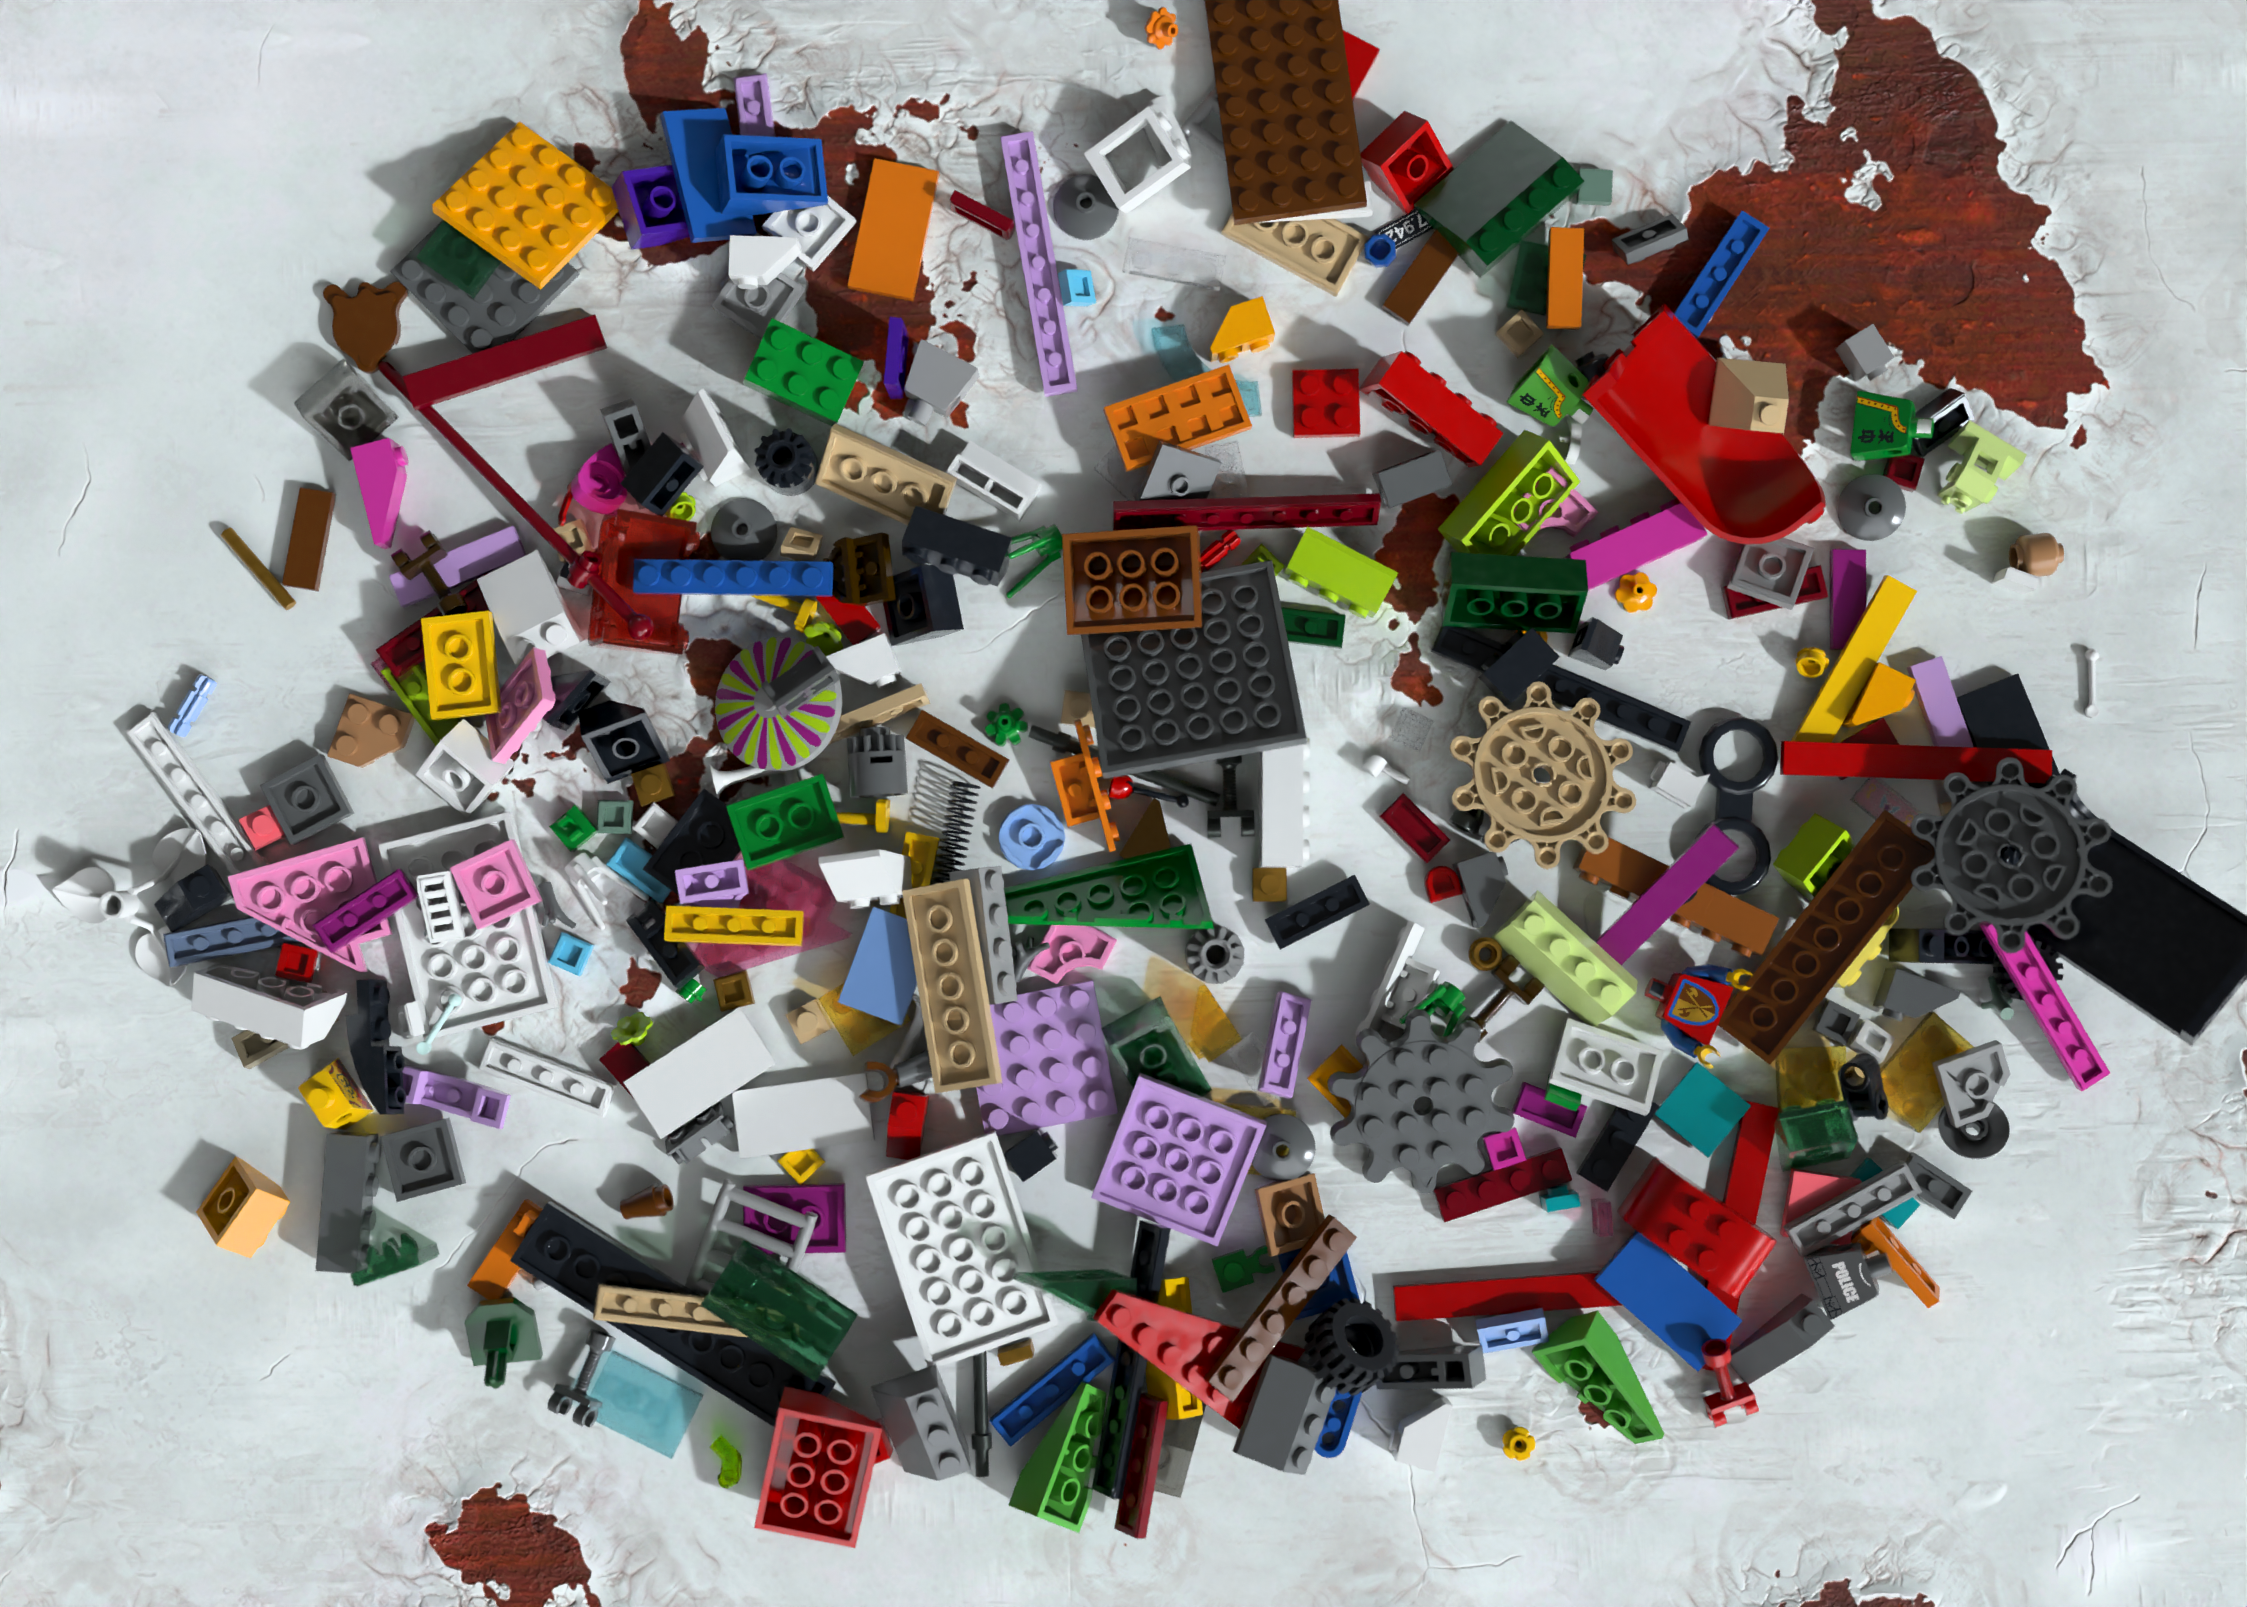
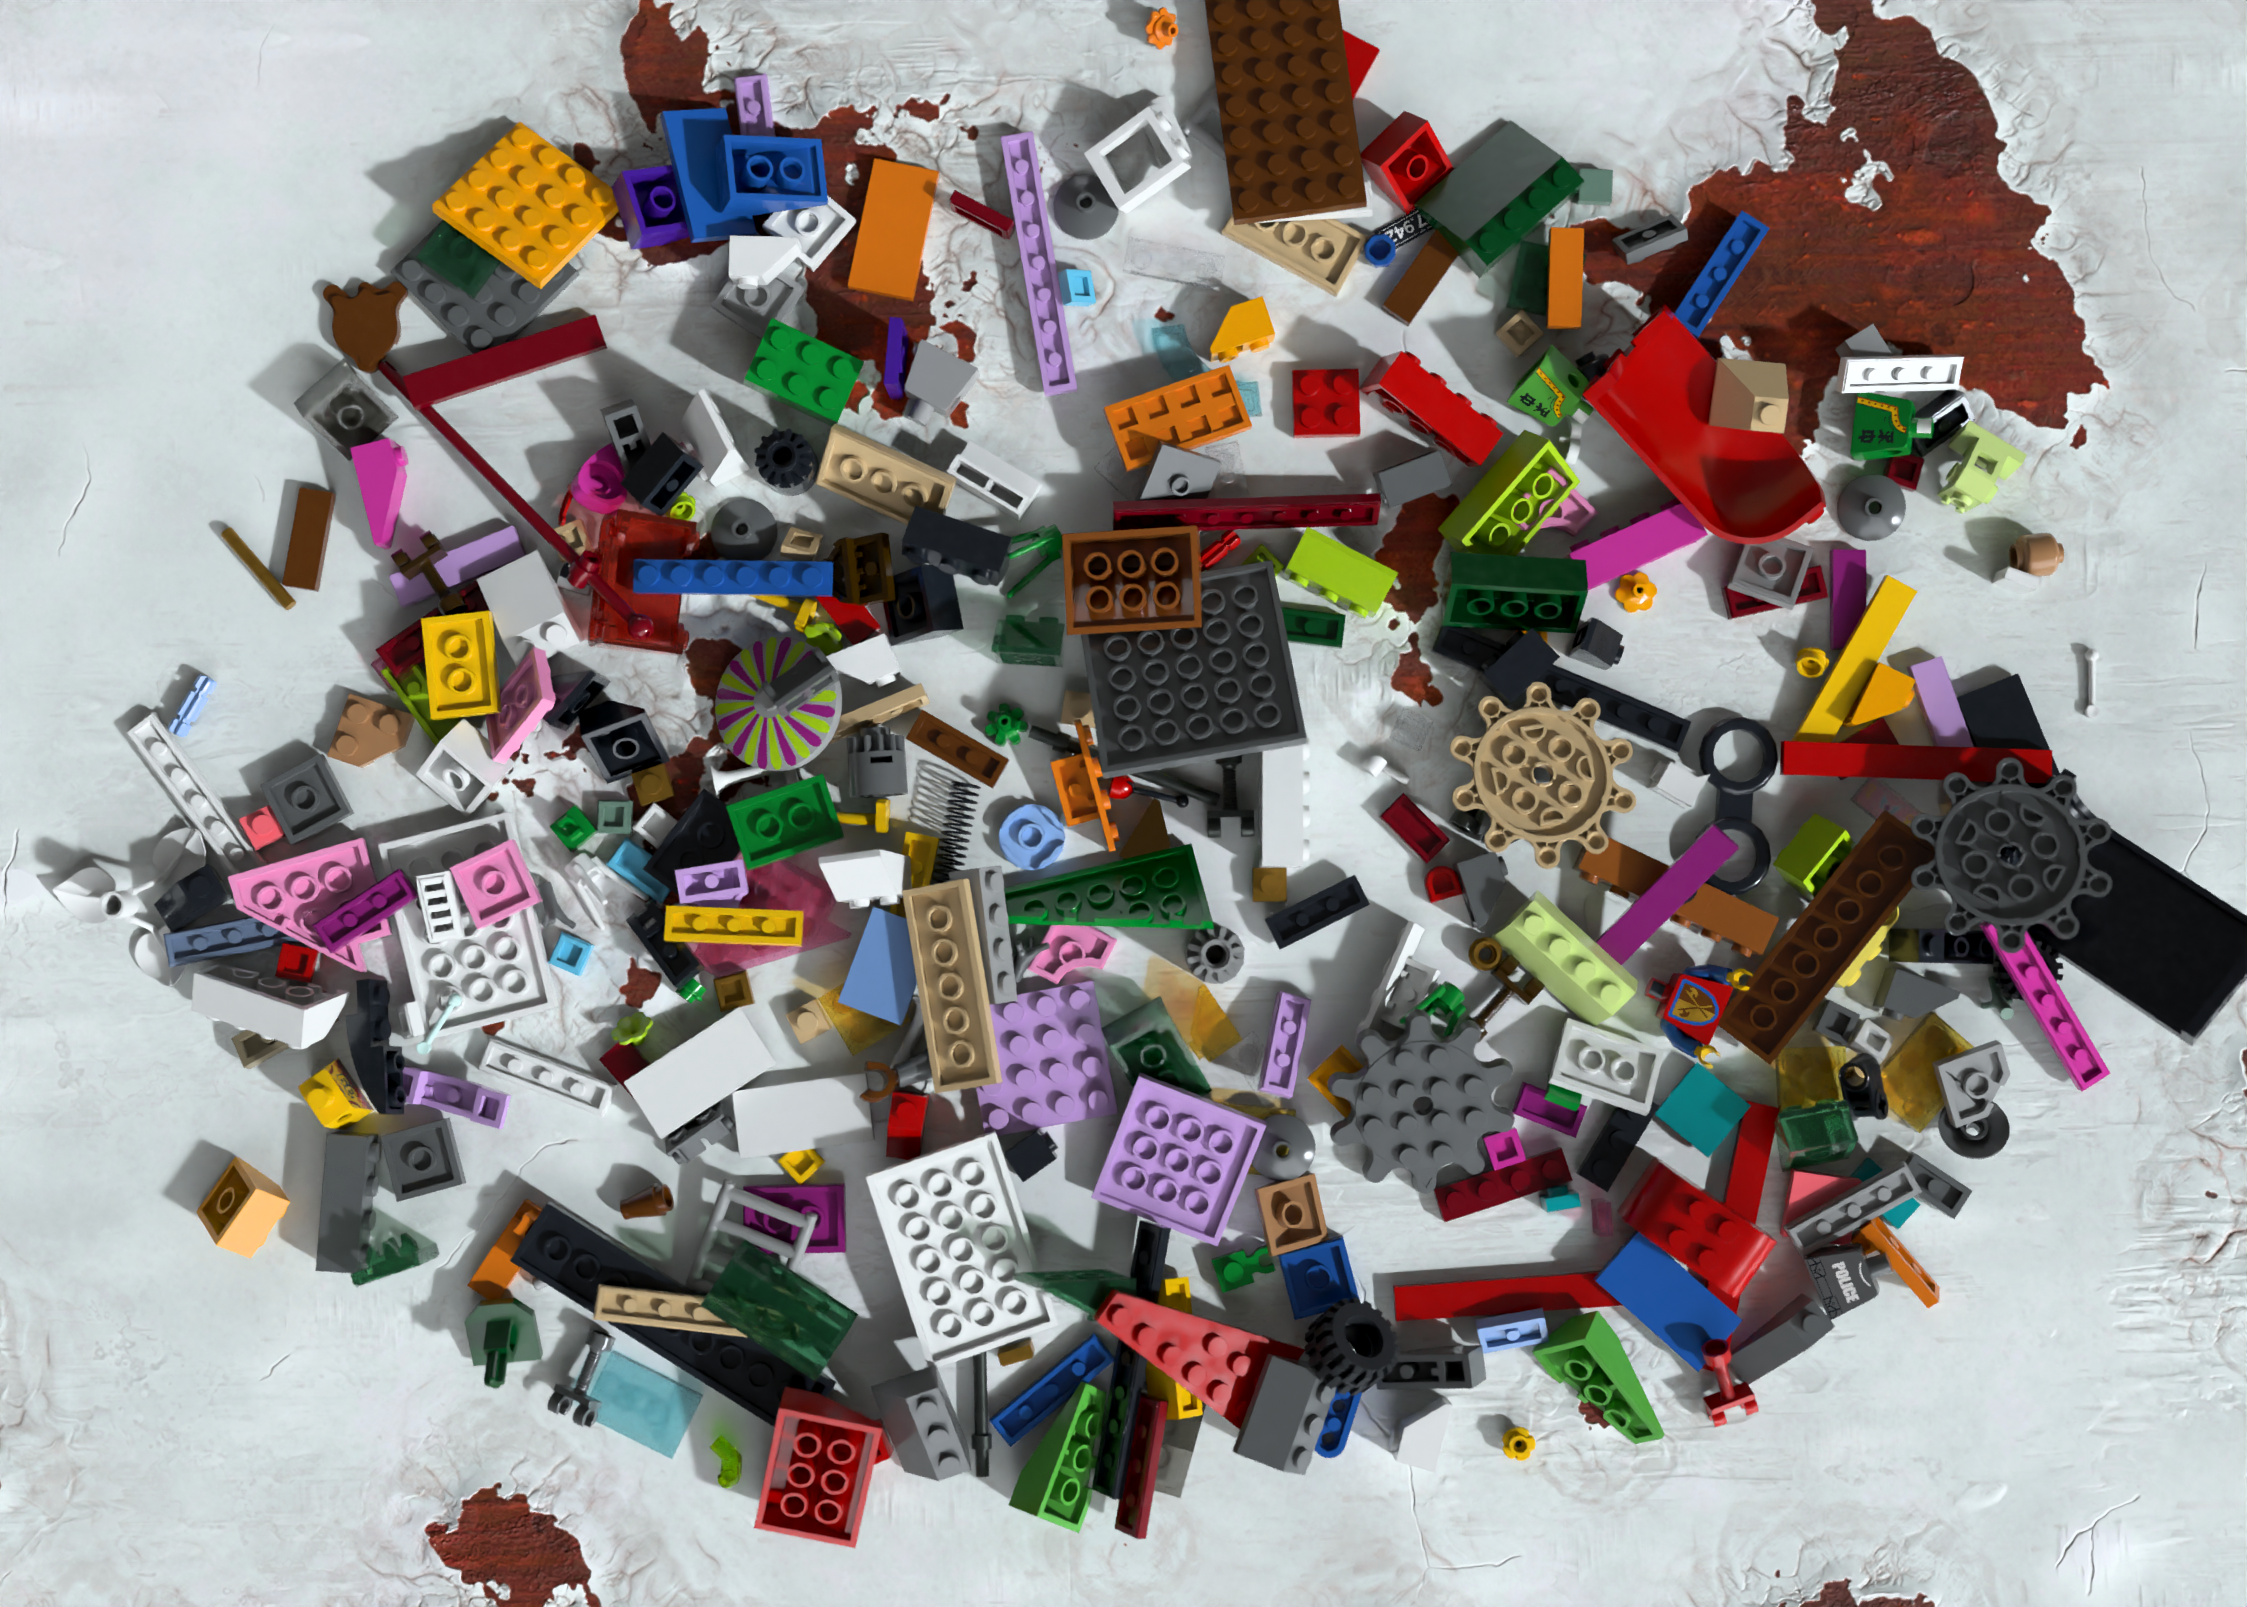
reddish brown plate [1204,1214,1357,1402] -> none
none -> clear green slope [992,615,1066,667]
none -> white tile [1835,354,1964,393]

